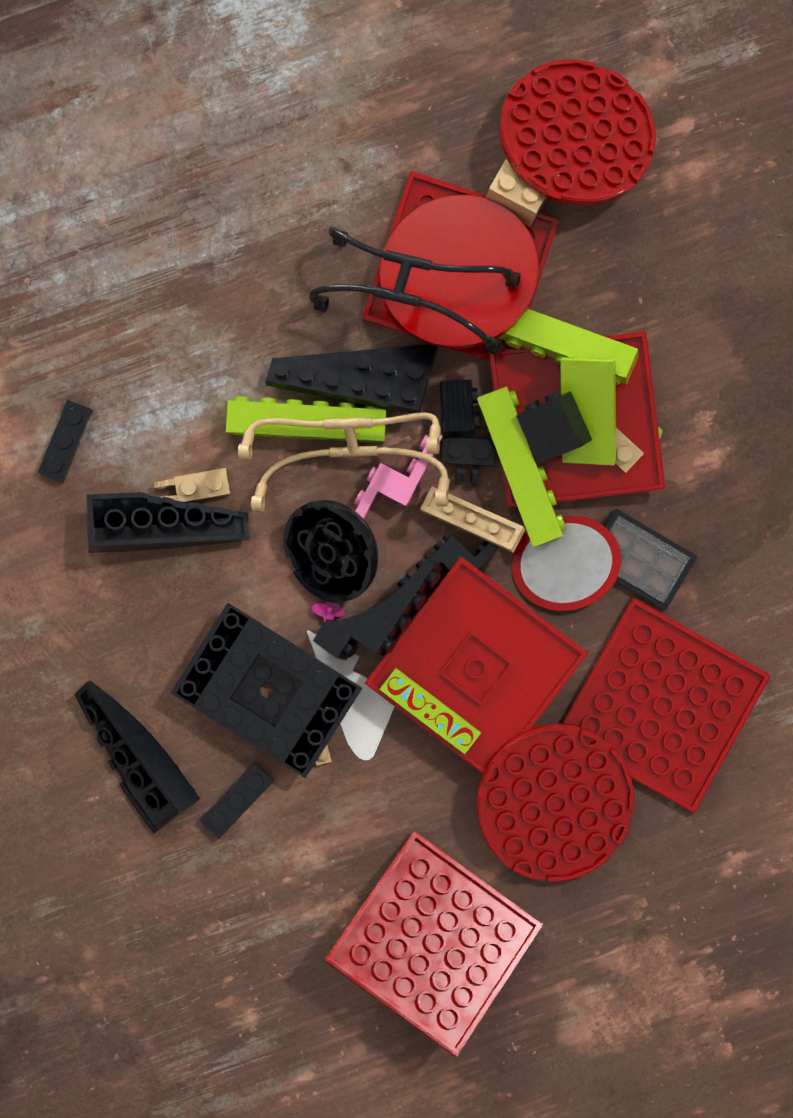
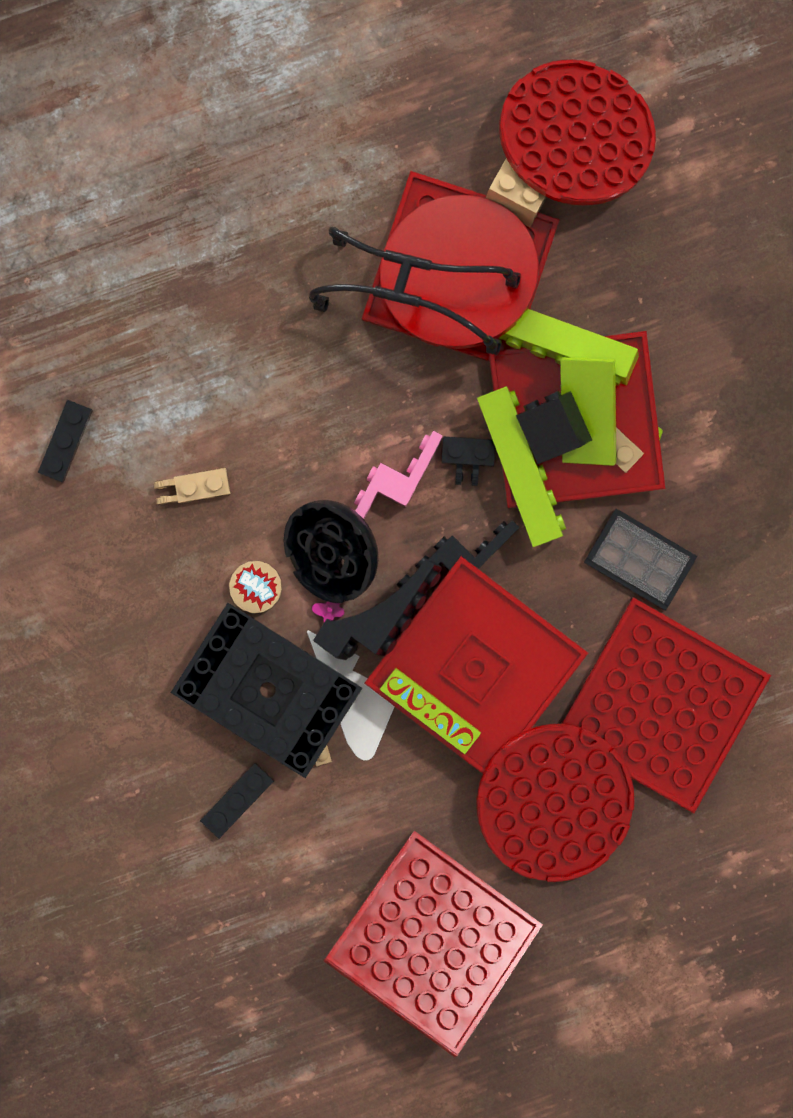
black wedge [74,681,200,834] -> none
black wedge [86,492,250,553] -> none
lime brick [226,396,386,444] -> none
tan bar [238,413,450,512] -> none
black wing [265,344,438,414] -> none
tan plate [420,486,525,553] -> none
black brick [439,379,480,438] -> none
flat silver sticker [512,515,621,611] -> none
none -> tile [229,561,282,613]

